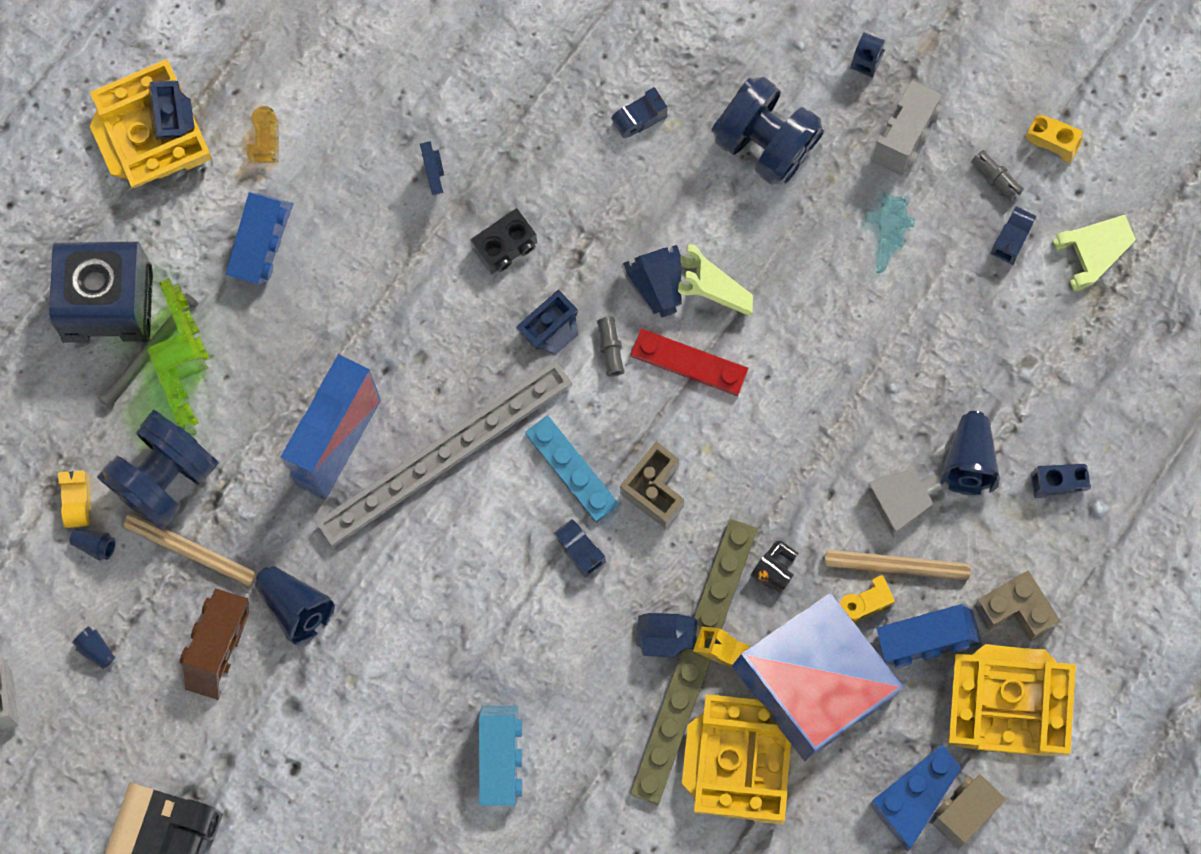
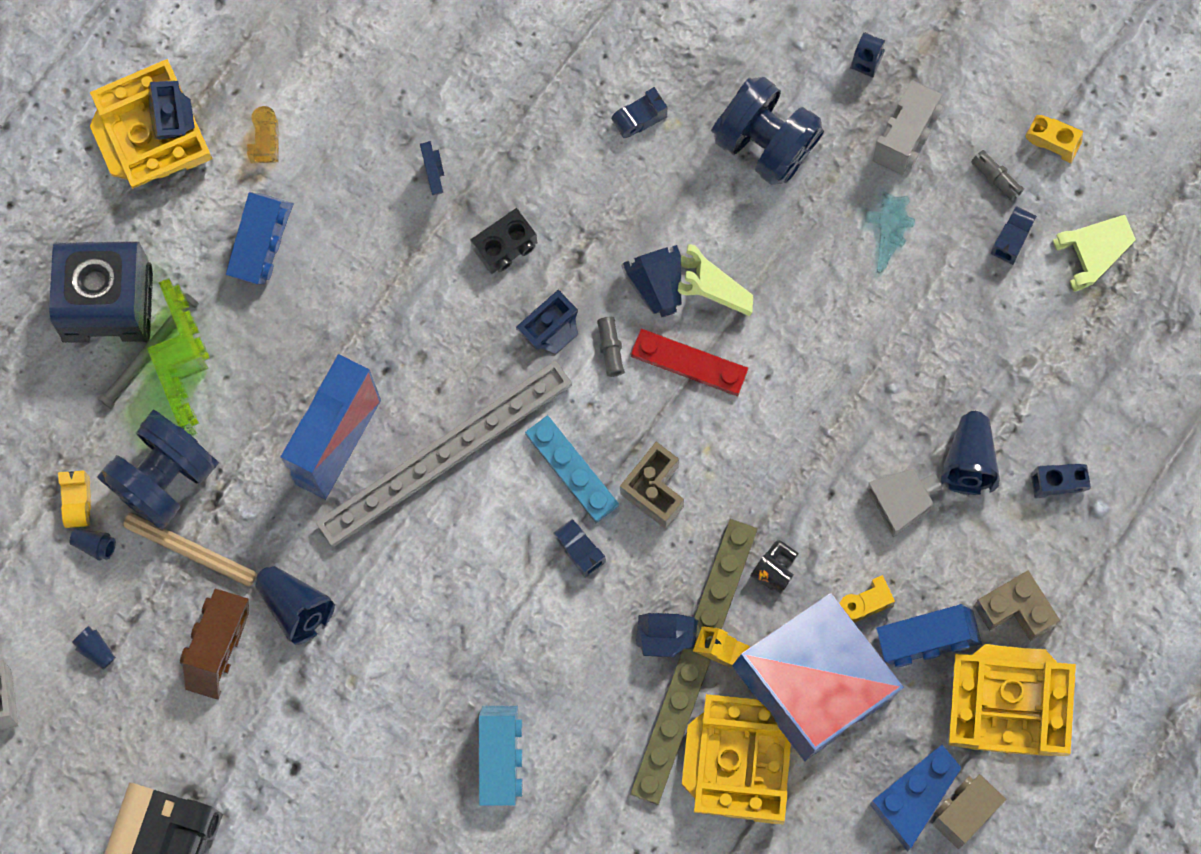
tan axle [824,550,971,581] -> none

